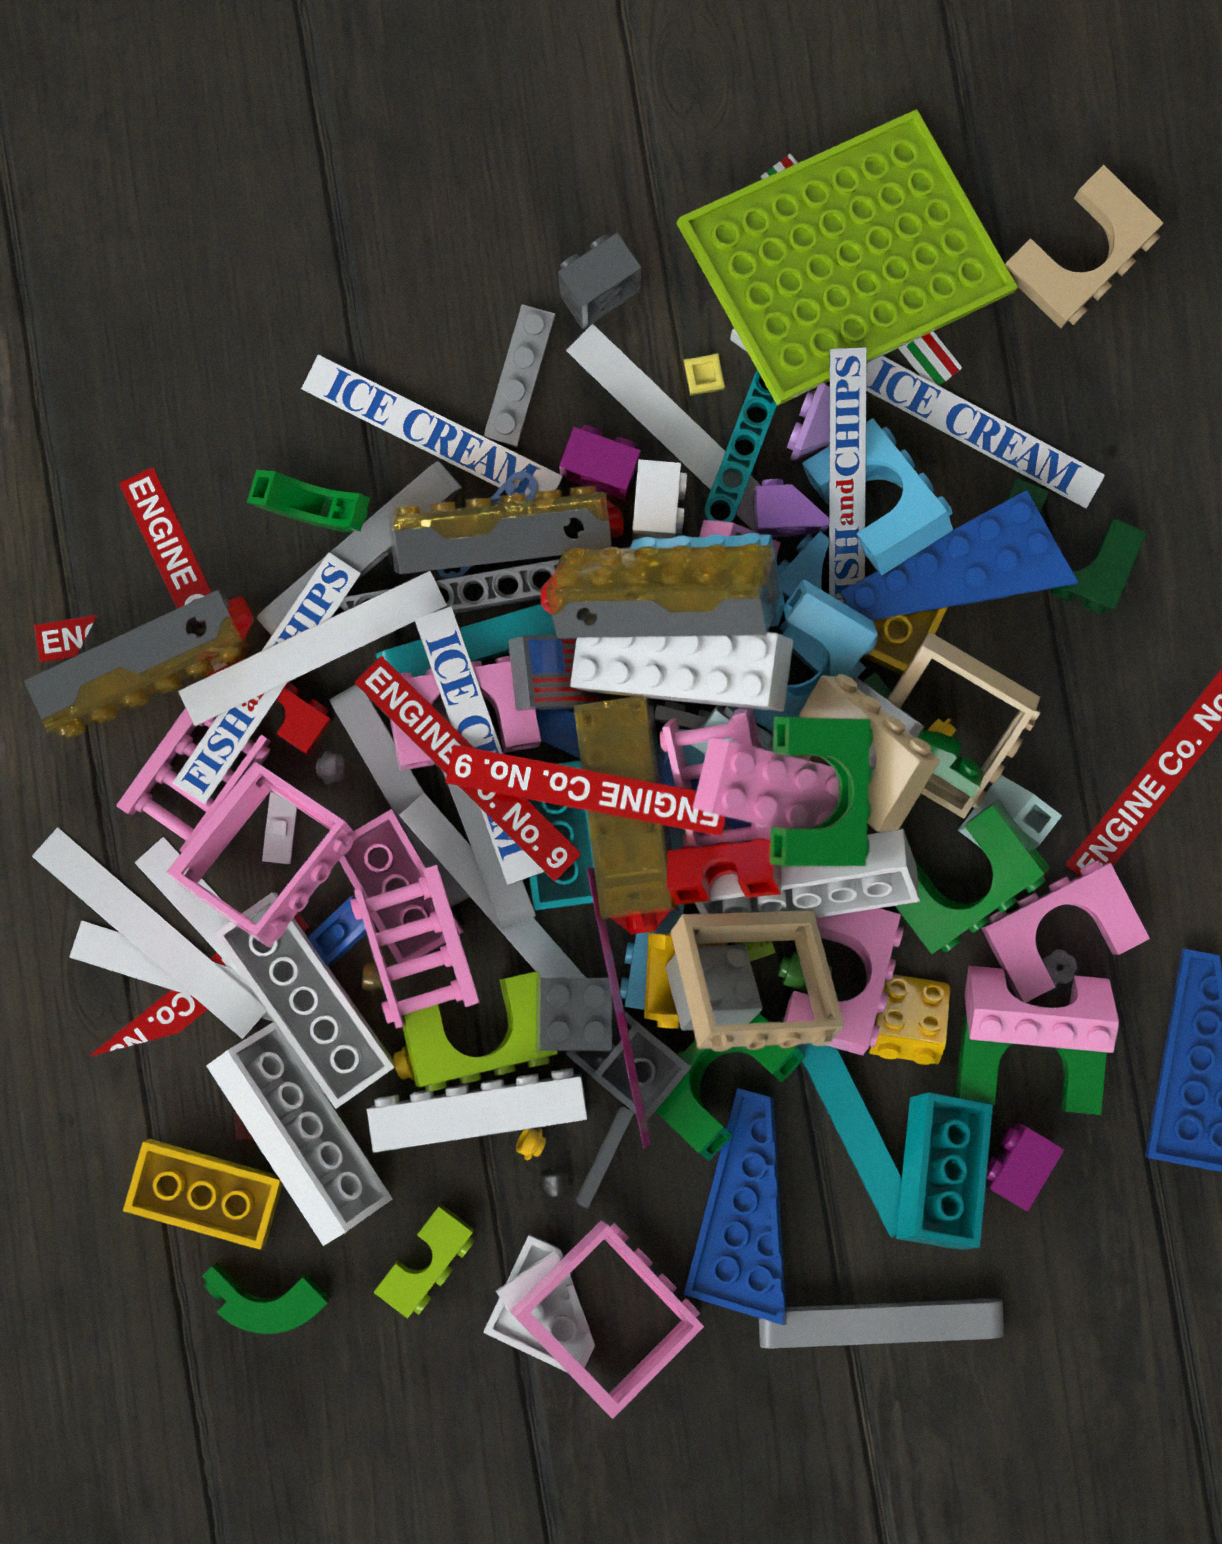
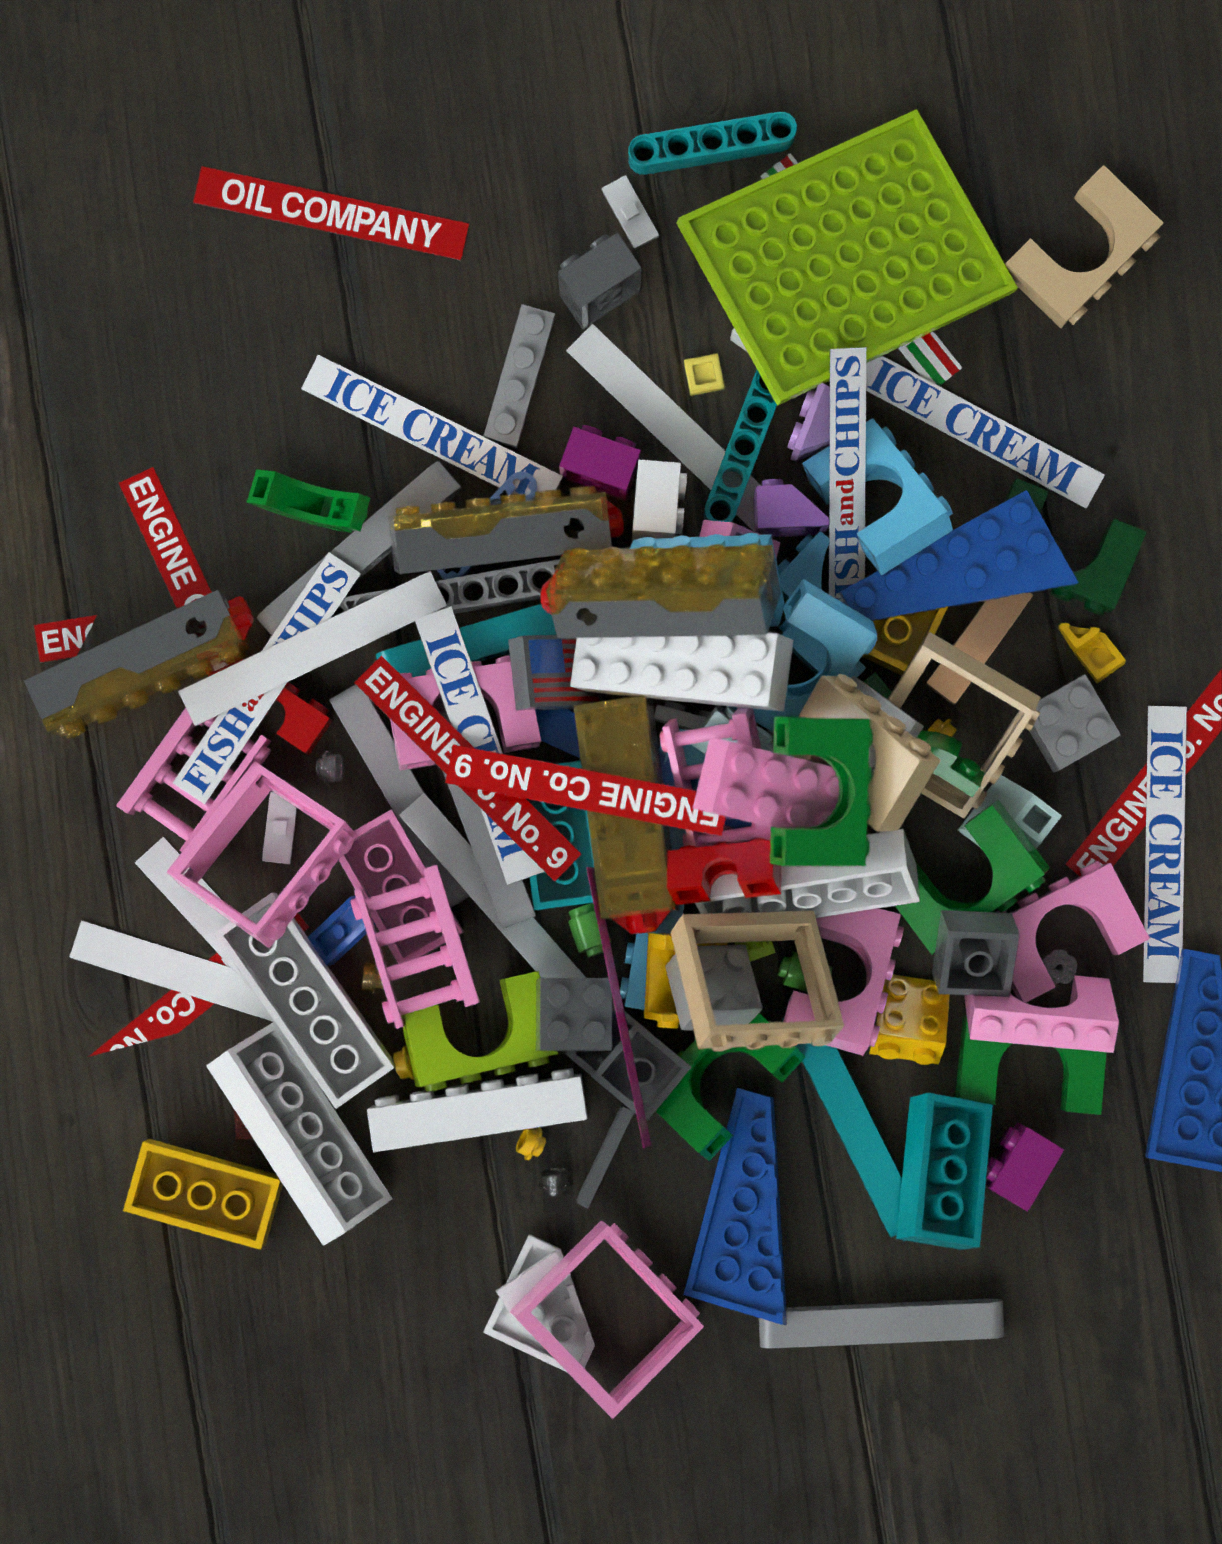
white sticker [32,827,267,1039] -> none
green arch [202,1263,331,1334] -> none
lime arch [374,1204,475,1319] -> none
none -> red sticker [193,166,469,260]
none -> bright green brick [568,903,612,958]
none -> white piece [601,175,659,249]
none -> teal beam [628,112,797,175]
none -> light nougat slope [926,592,1033,705]
none -> dark grey brick [932,910,1020,997]
none -> light grey brick [1029,674,1121,773]
none -> yellow slope [1058,623,1126,683]
none -> white sticker [1143,706,1187,983]

